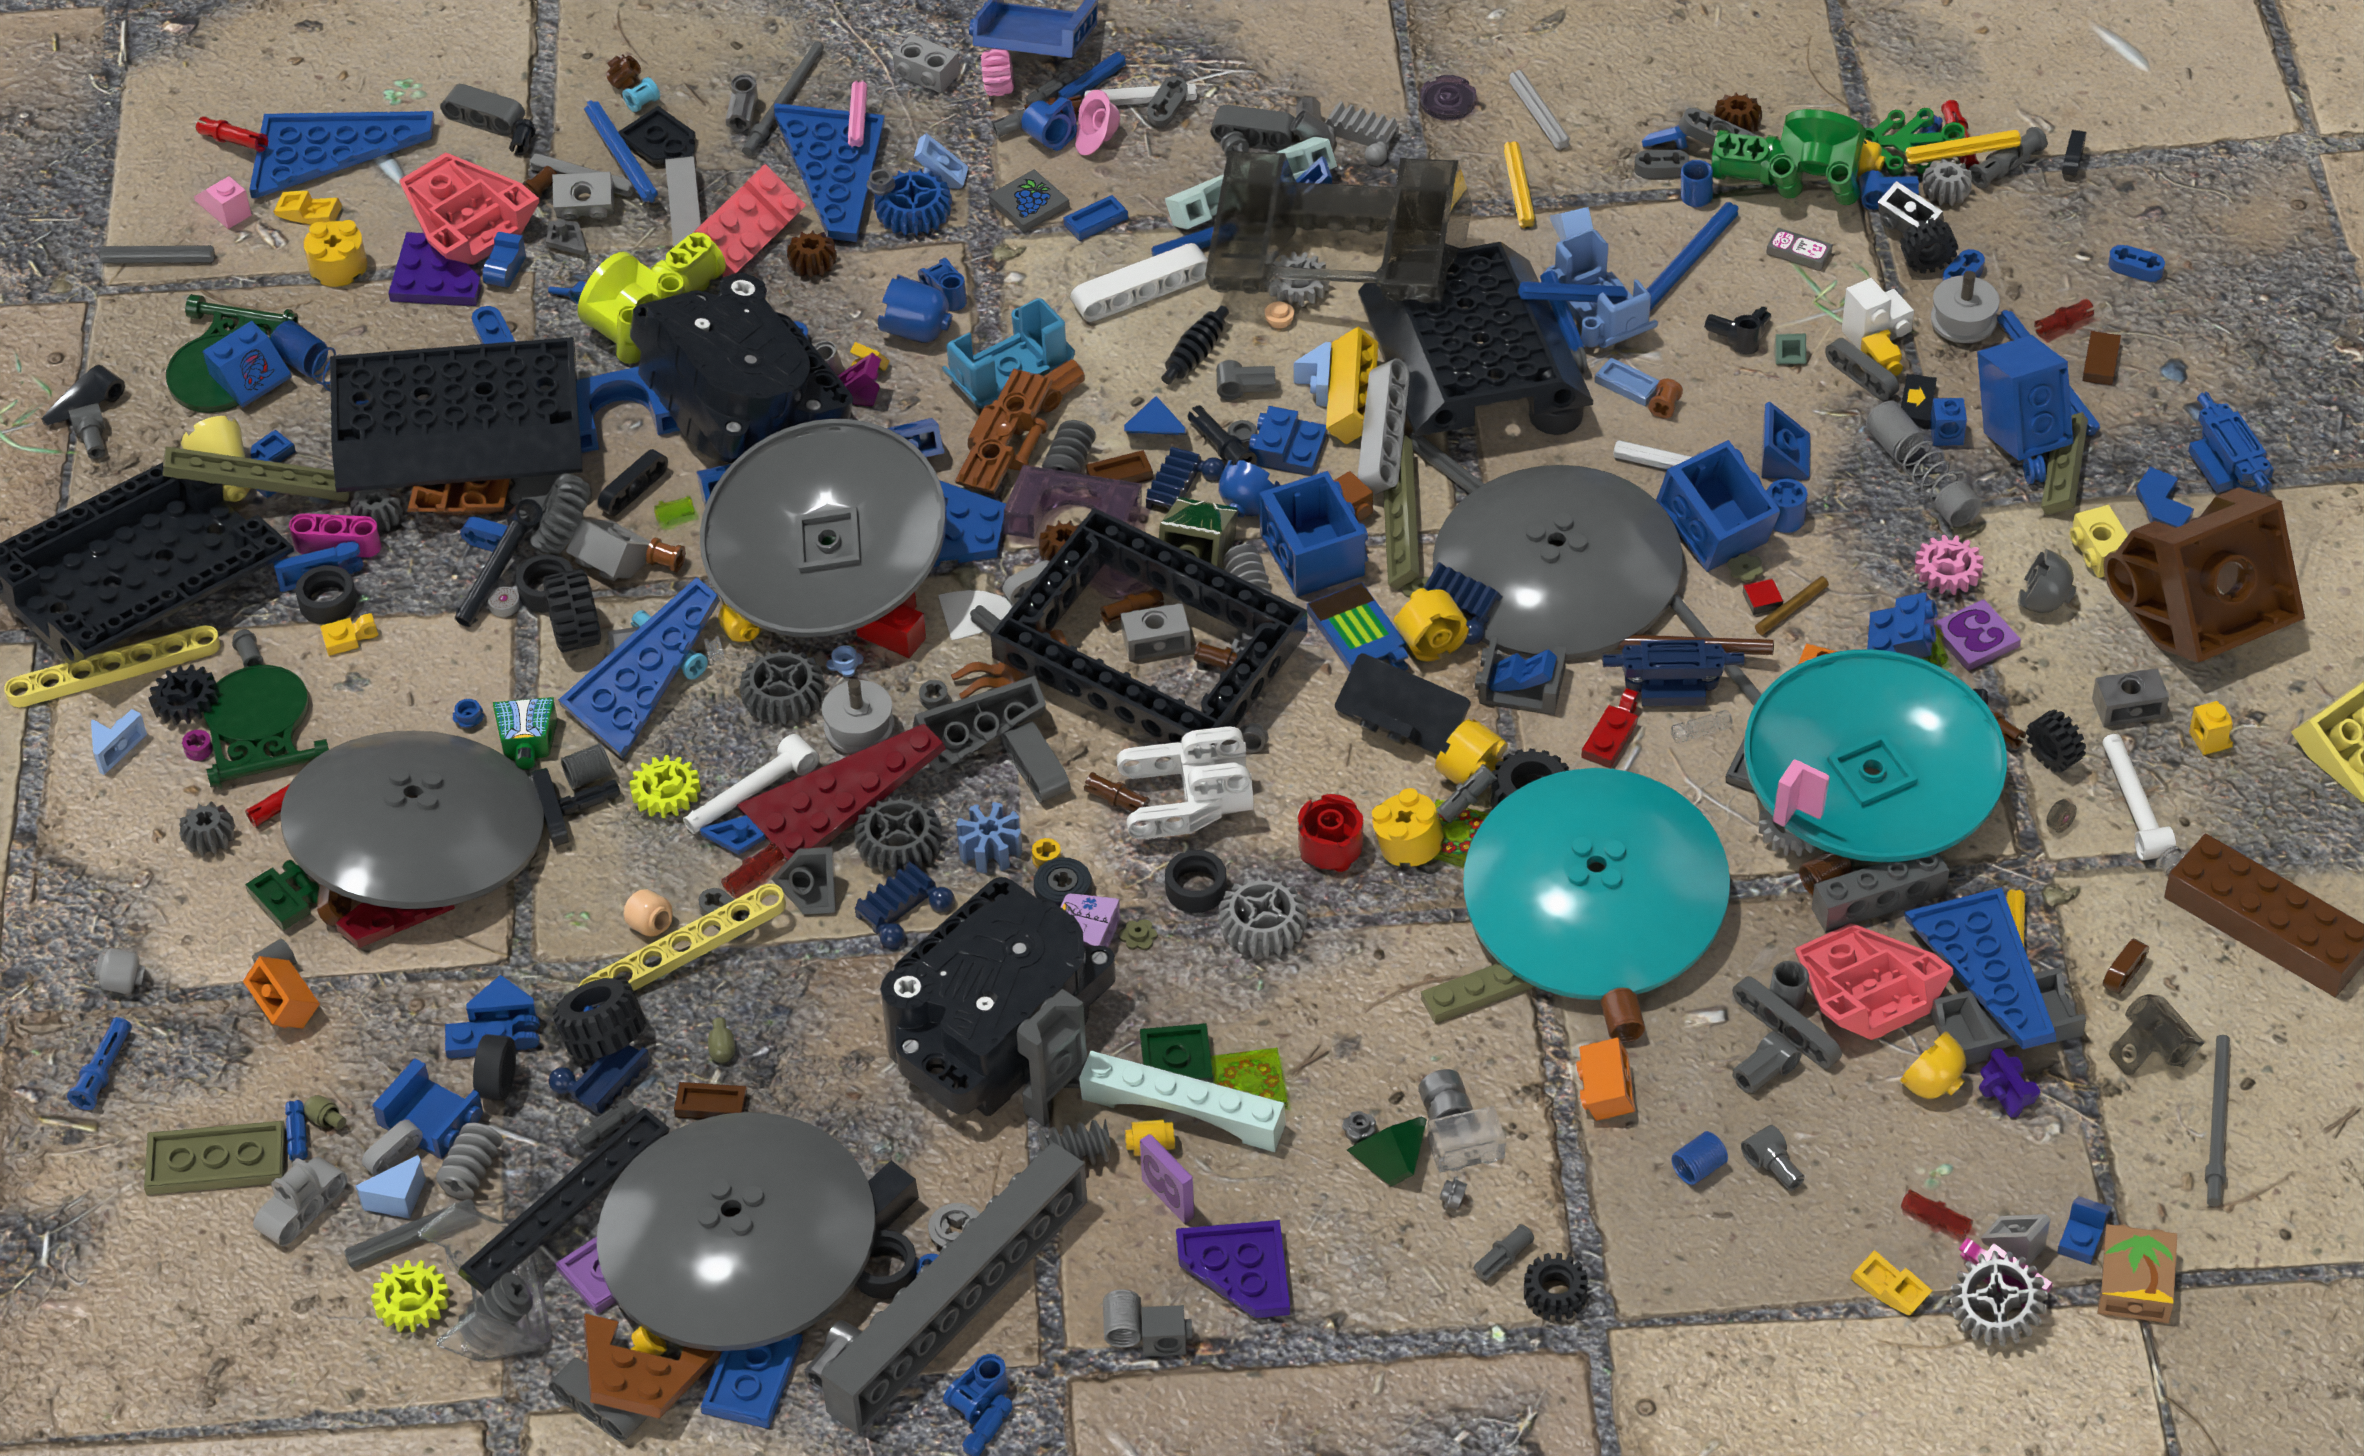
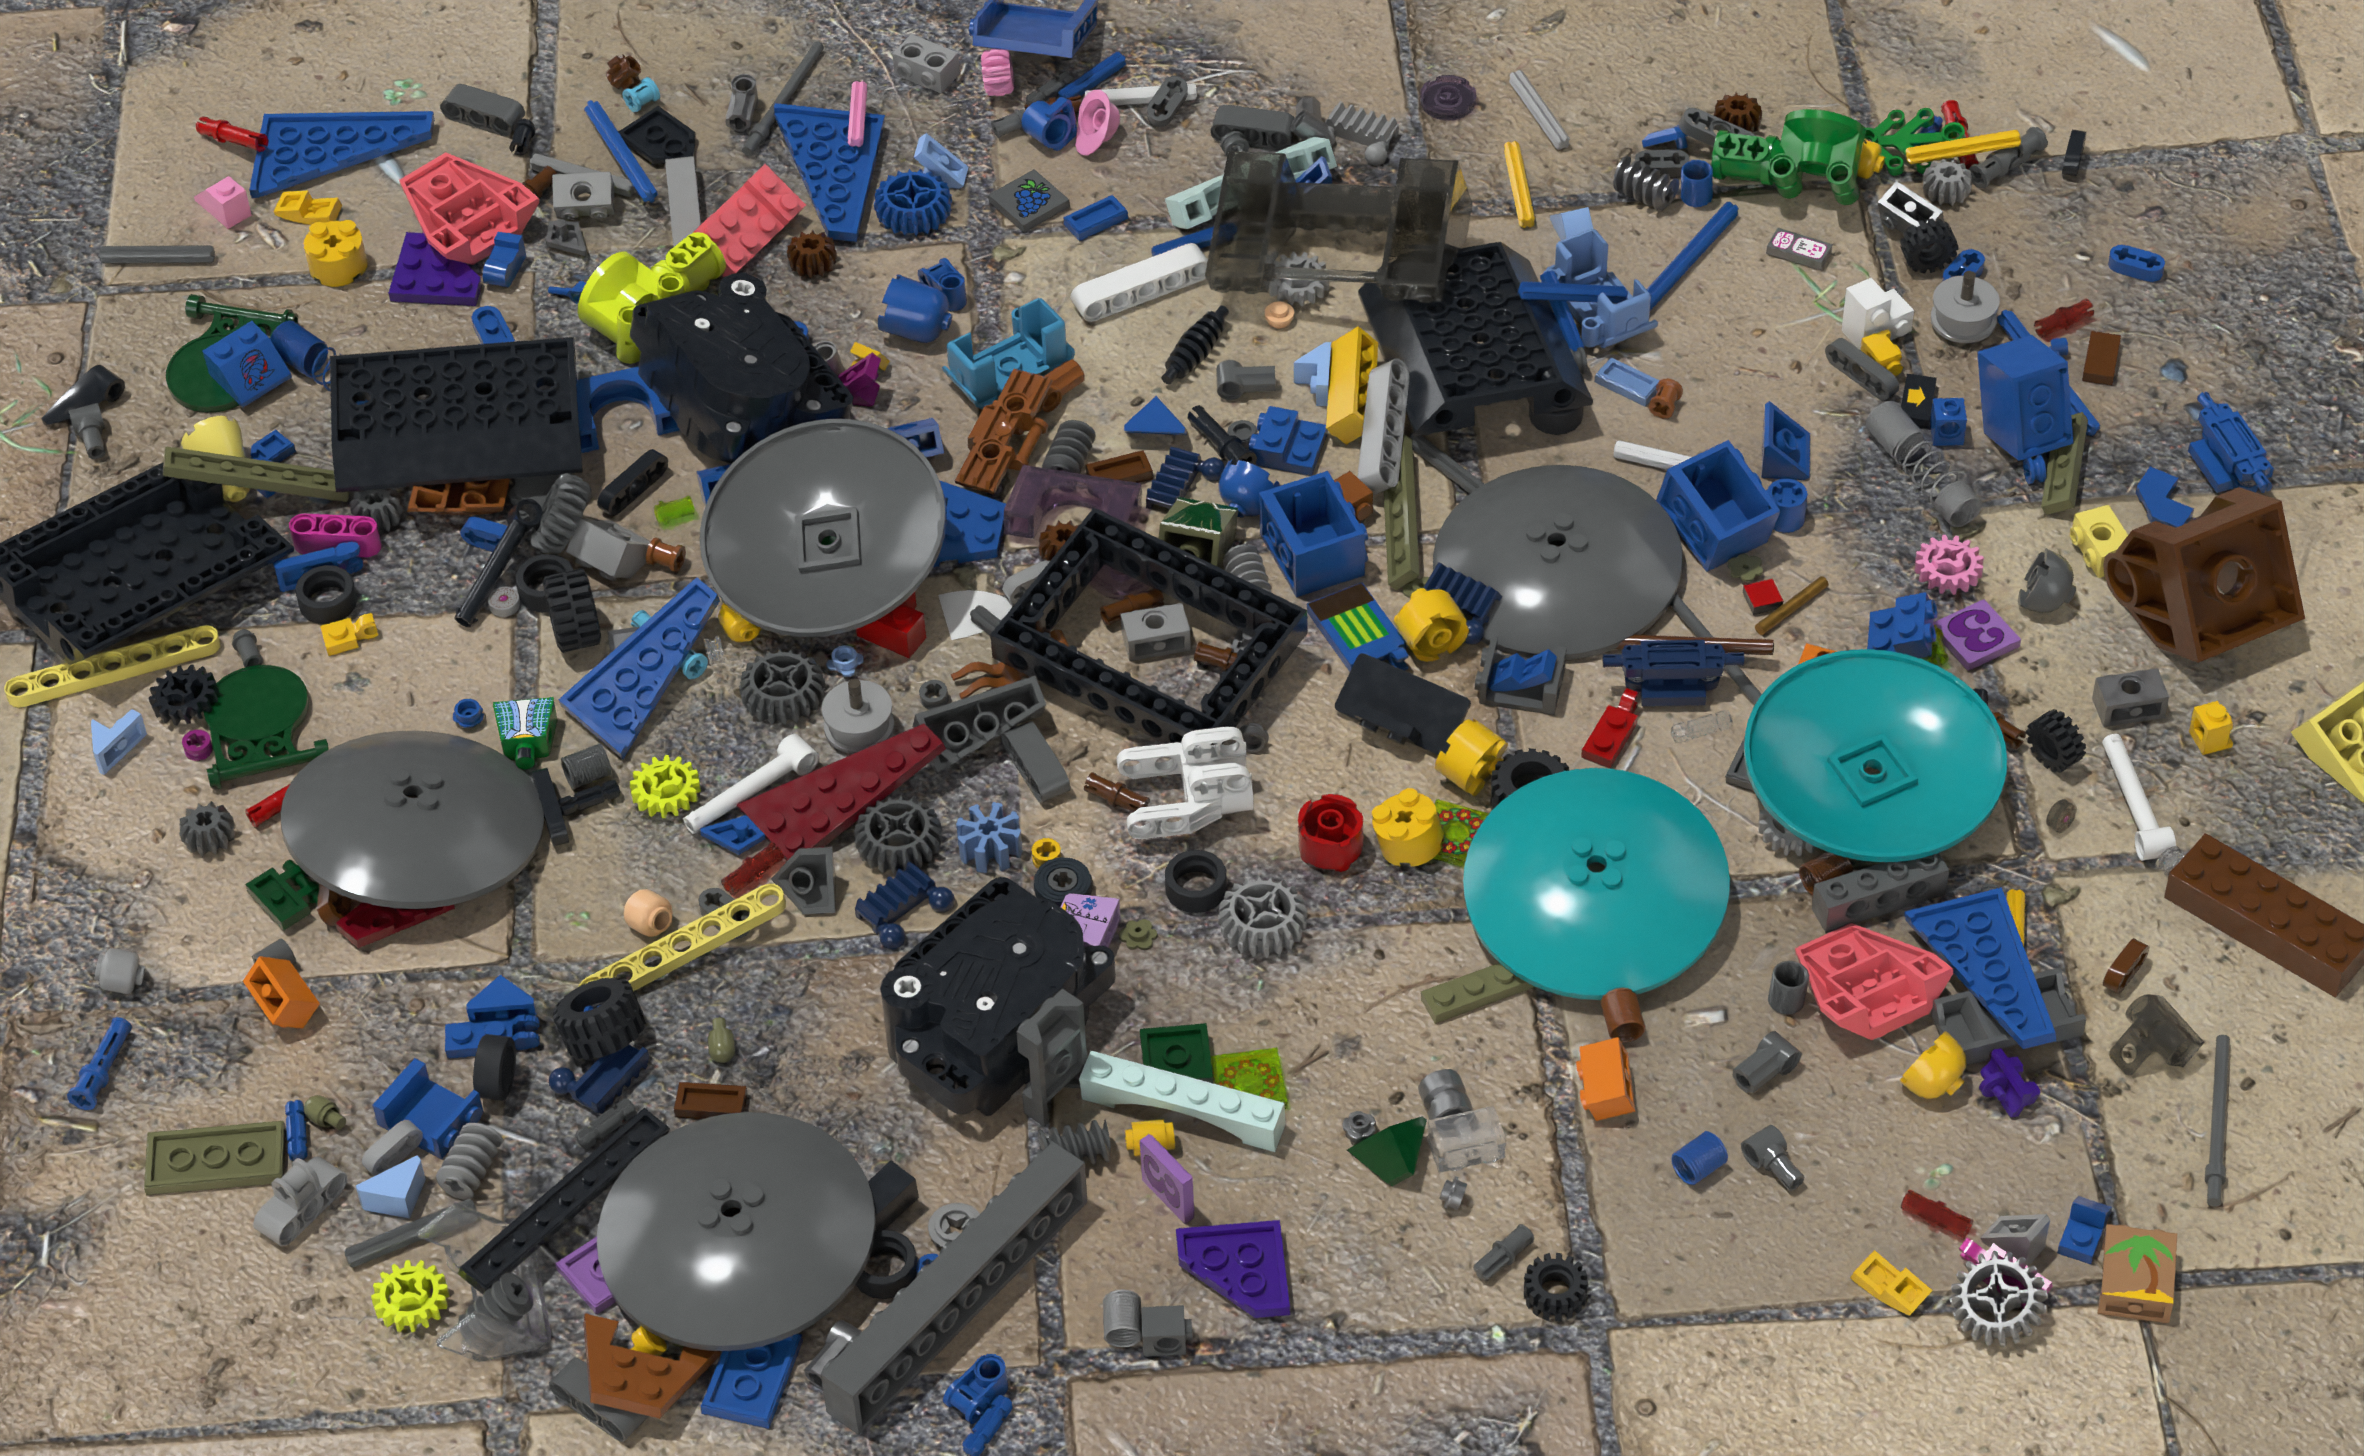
flat silver plate [867,169,895,196] -> none
dark grey pin [1436,764,1498,824] -> none
black axle [1704,306,1772,354] -> none
dark grey beam [1732,976,1842,1069] -> none
bright pink panel [1773,759,1830,827] -> none
sand green slope [1774,333,1806,364] -> none
blue piece [1859,170,1919,210] -> none
none -> flat silver piece [1613,156,1679,211]
none -> blue hand [2049,338,2068,356]

